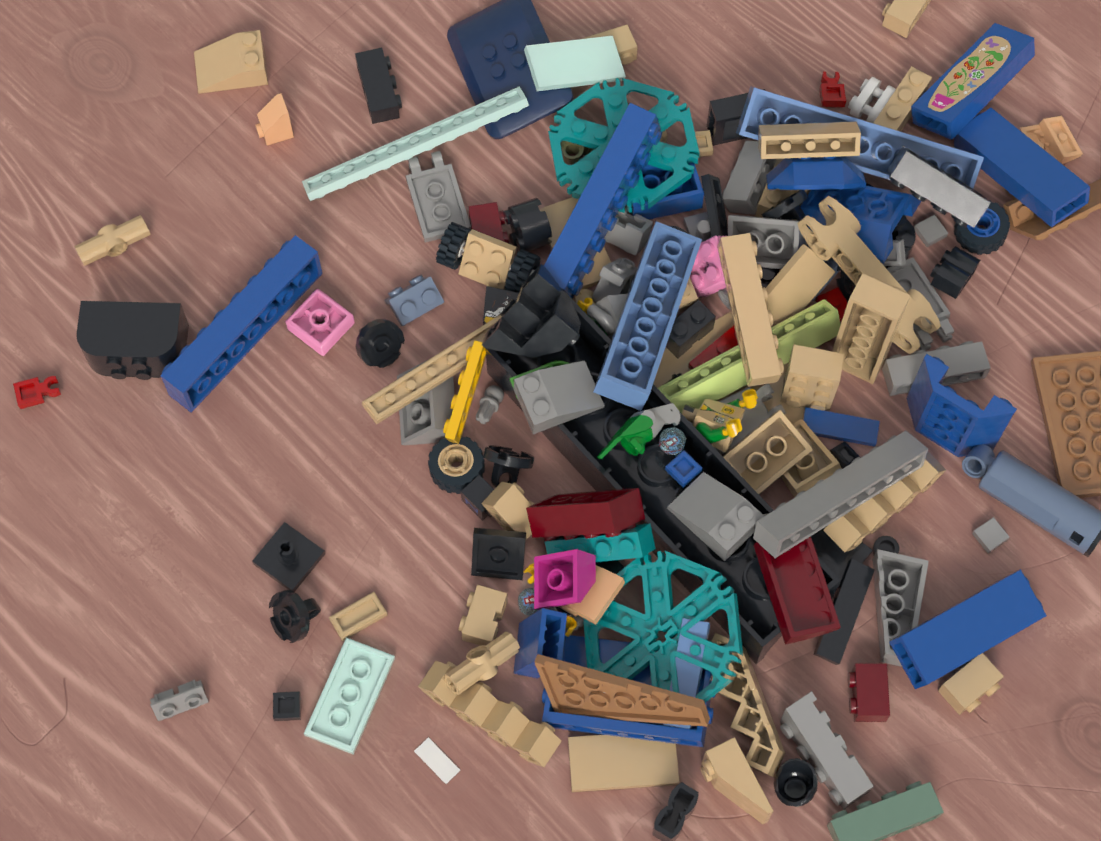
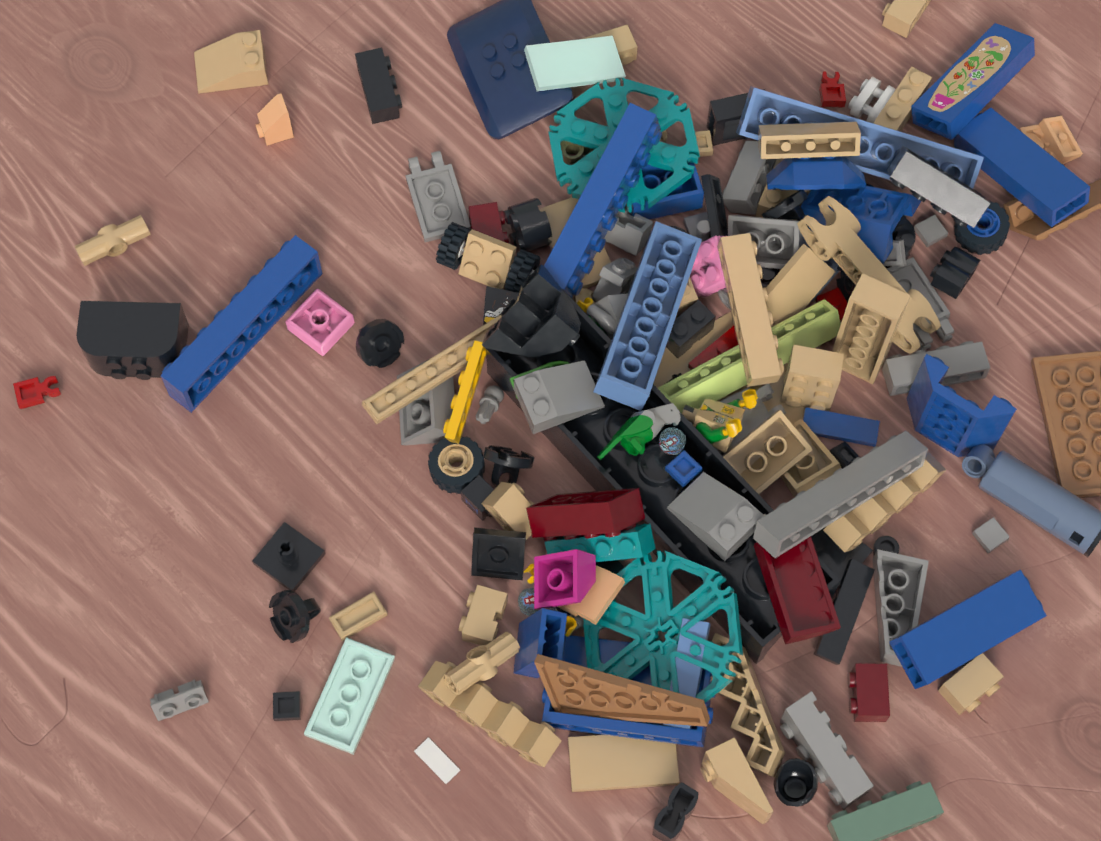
light aqua plate [302,86,529,201] -> none
sand blue bracket [384,274,444,326] -> none

